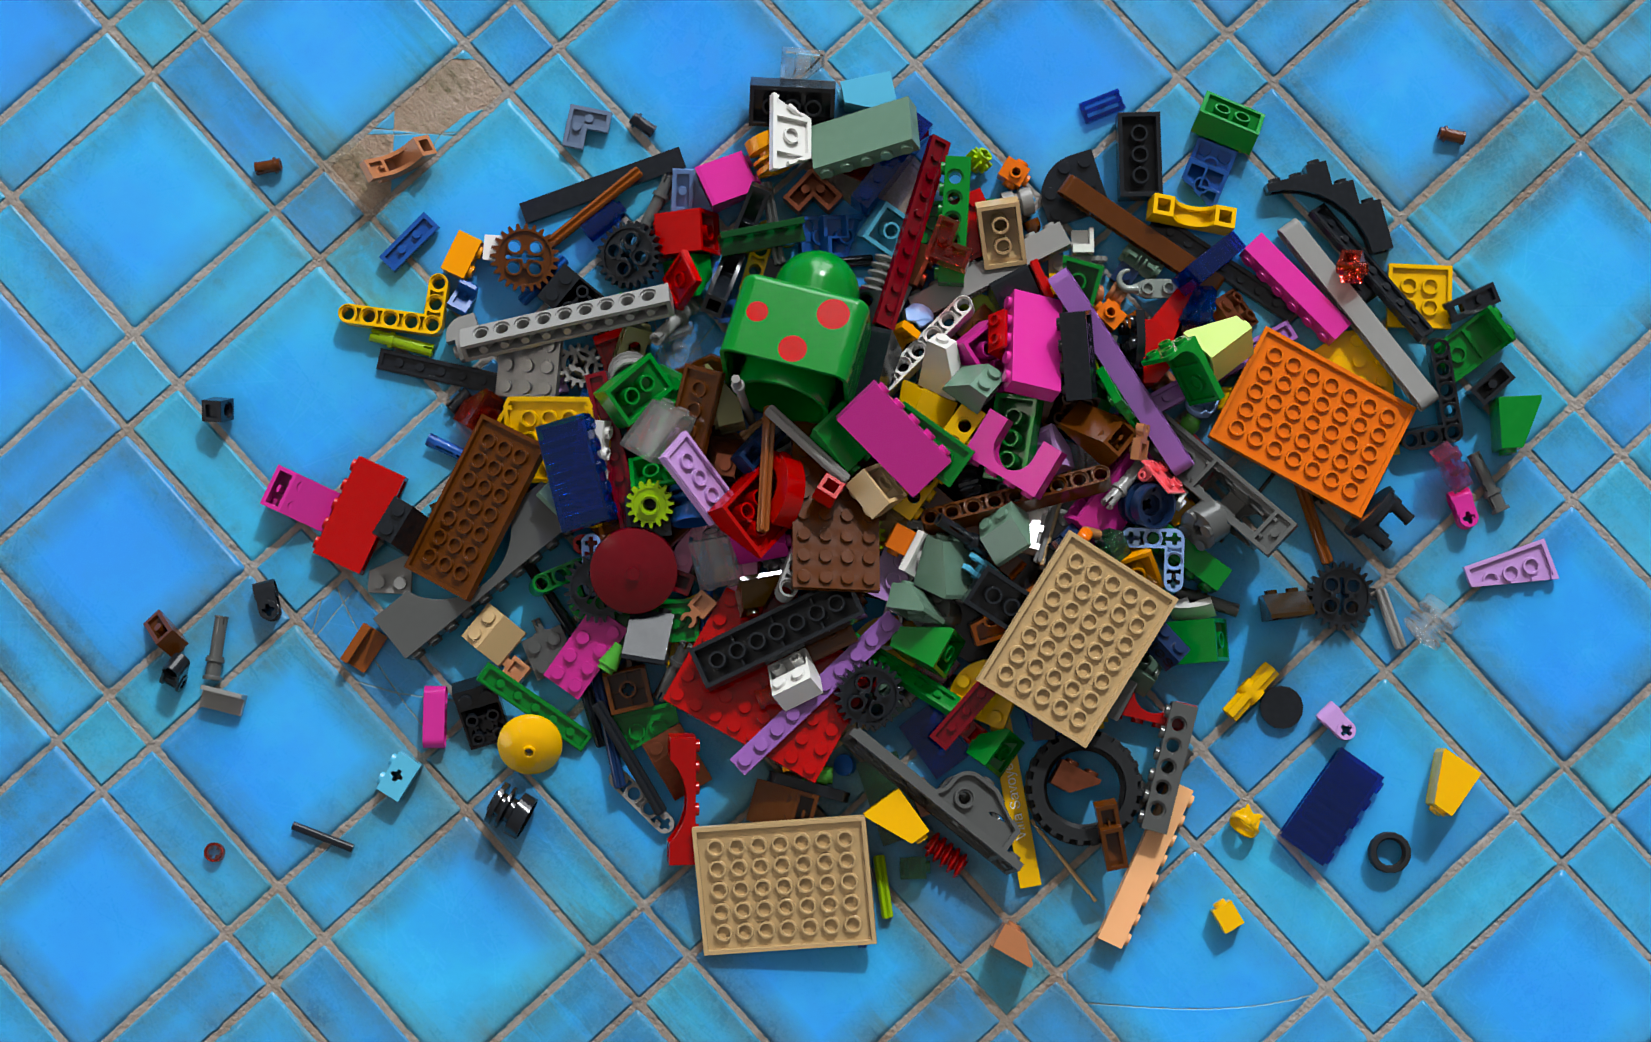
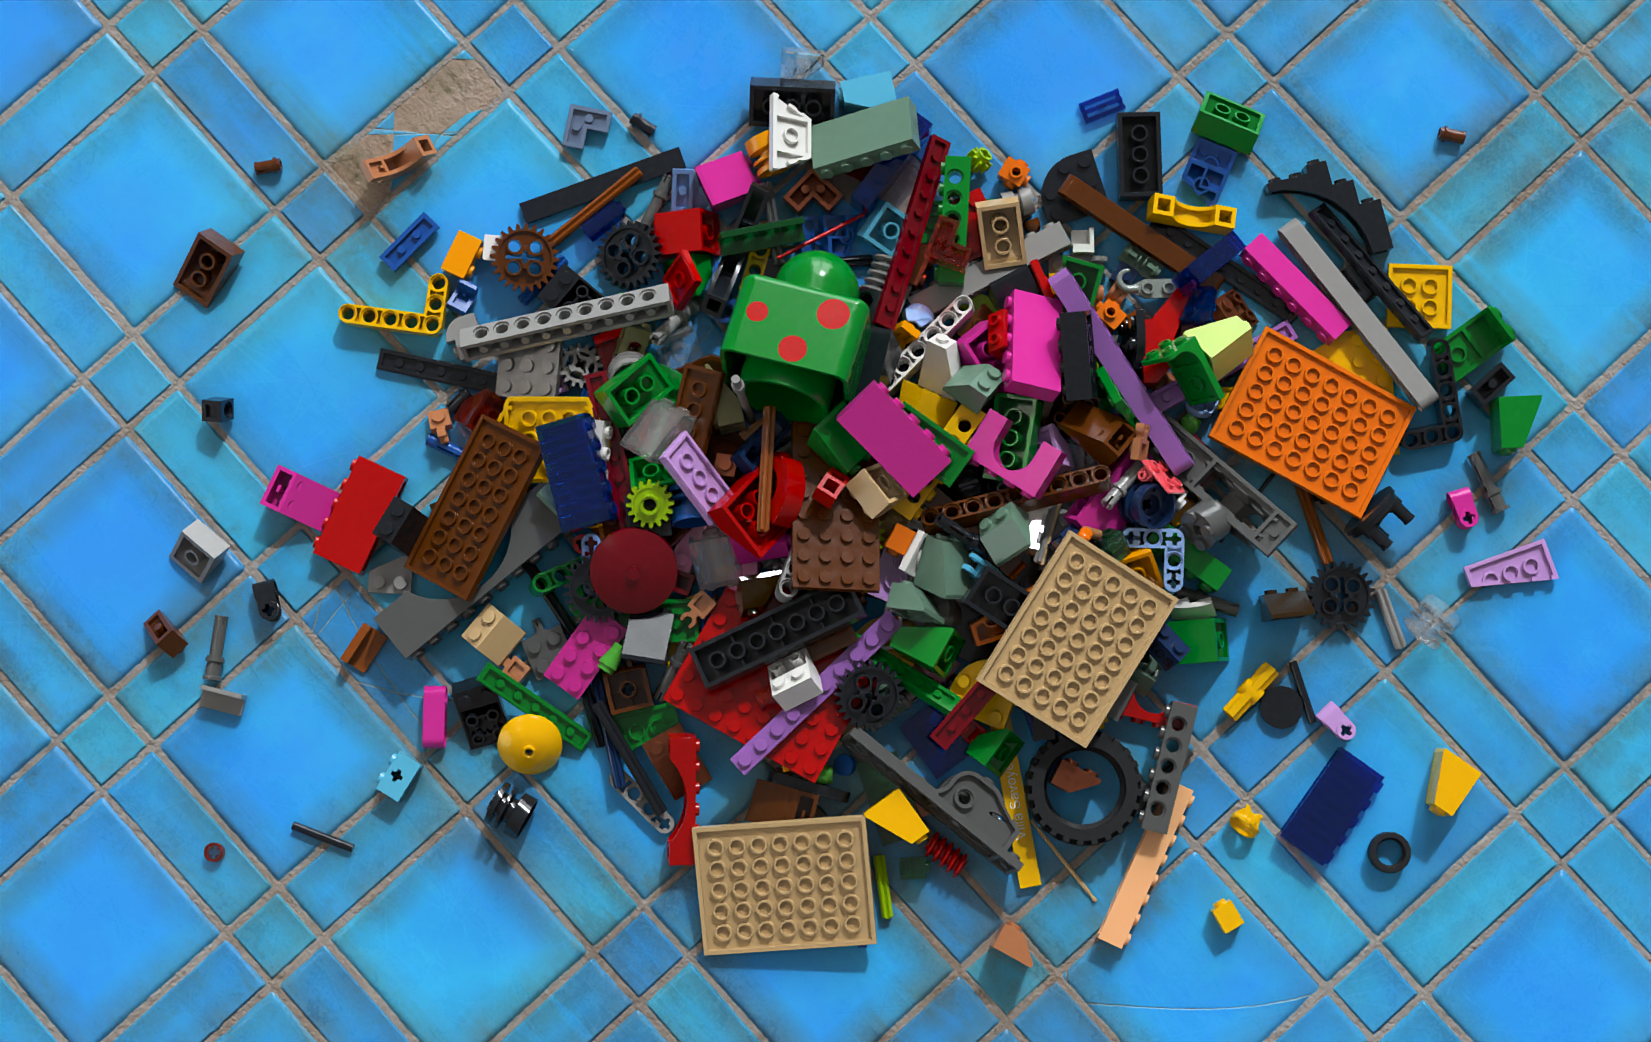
black piece [159,653,190,693] -> none
lime pin [369,328,435,357] -> none
light grey axle [764,405,851,484] -> none
reddish brown slope [1093,798,1129,872] -> none
clear red brick [1336,249,1369,284] -> none
clear pink brick [1429,441,1473,494] -> none
black plate [1442,282,1501,324] -> none
none -> light grey slope [169,519,230,584]
none -> reddish brown slope [173,228,245,308]
none -> nougat plate [427,407,453,445]
none -> red piece [776,213,865,260]
none -> black bar [1289,660,1317,724]

